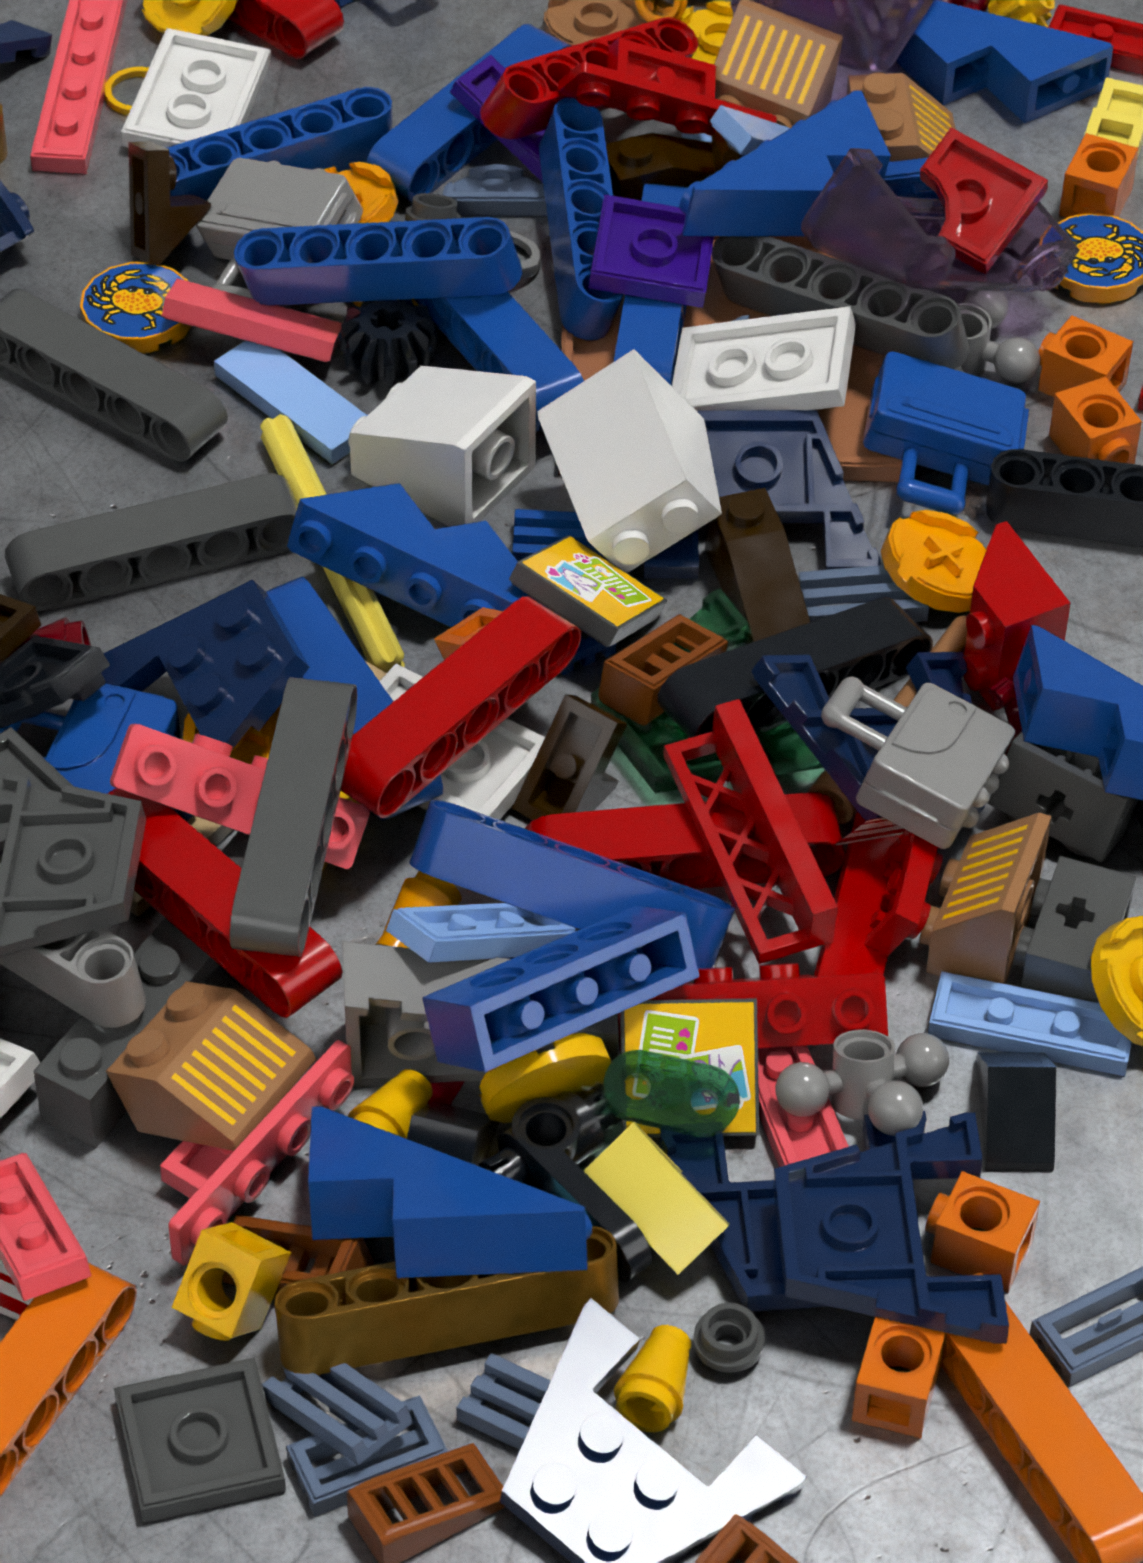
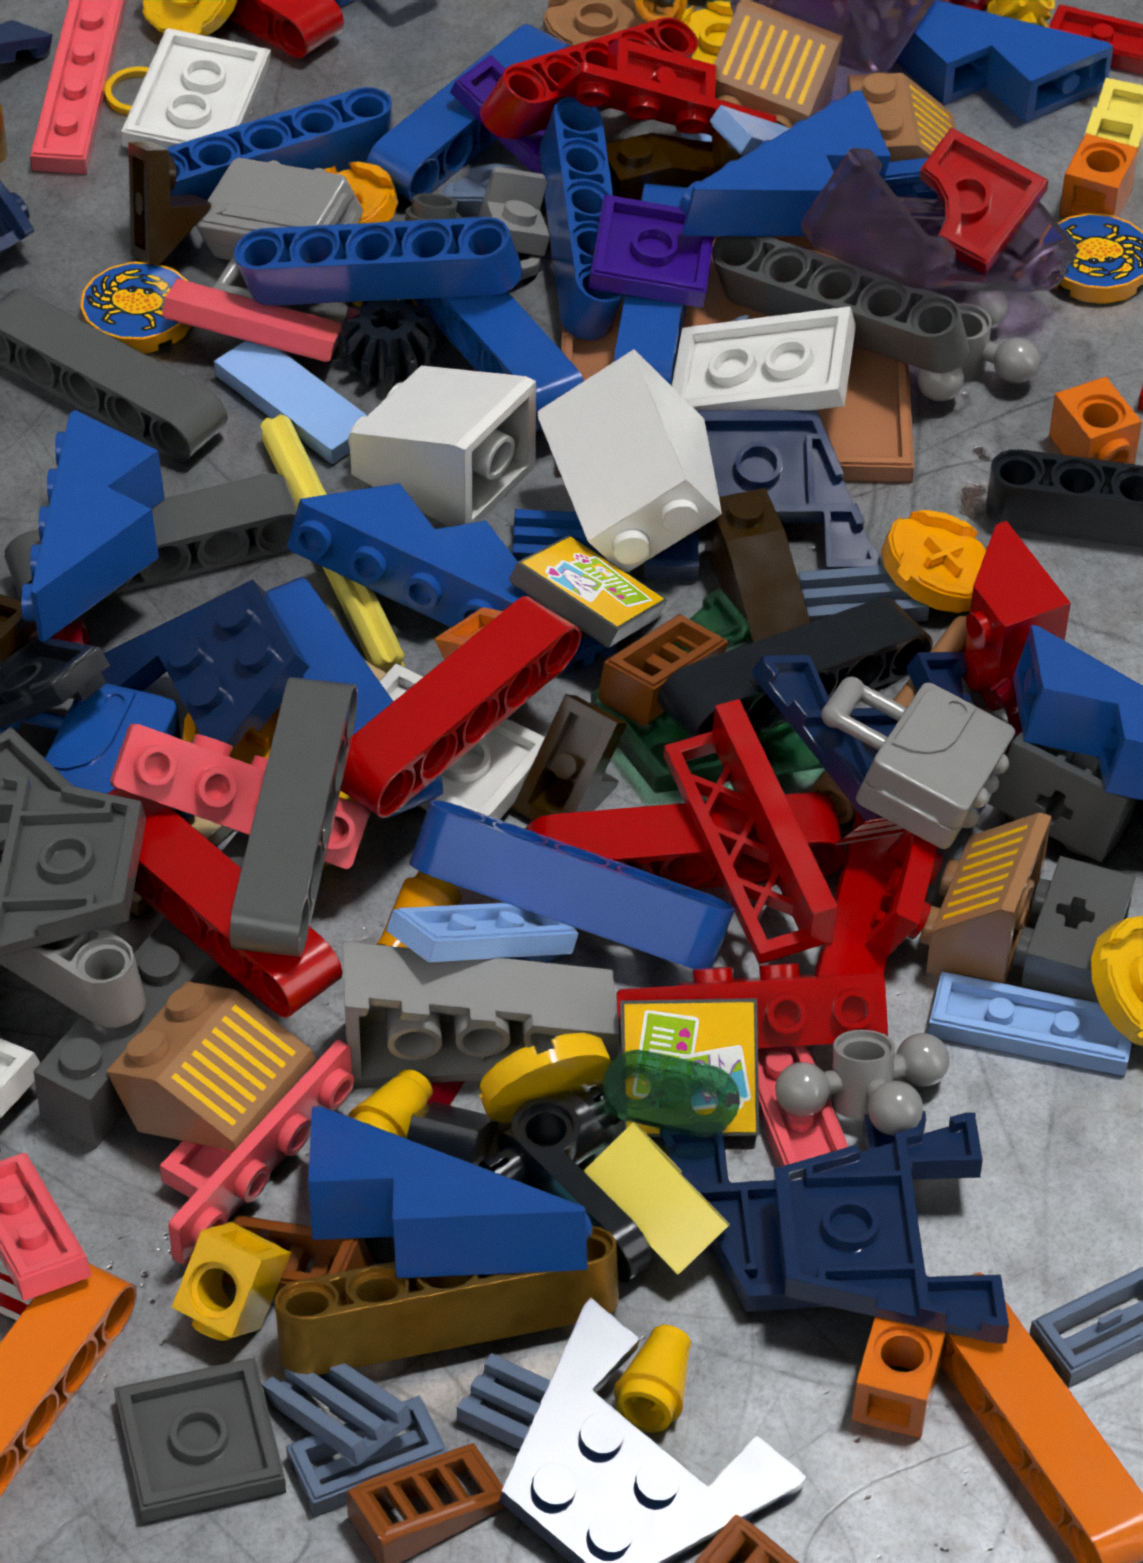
blue brick [422,906,700,1072] -> none
dark grey plate [693,1303,765,1373] -> none
blue piece [863,351,1029,515] -> none
orange brick [925,1171,1040,1293] -> none
black slope [976,1052,1056,1171] -> none
orange brick [1038,315,1133,397] -> none
none -> blue slope [21,410,165,642]
none -> light grey bracket [479,167,550,256]

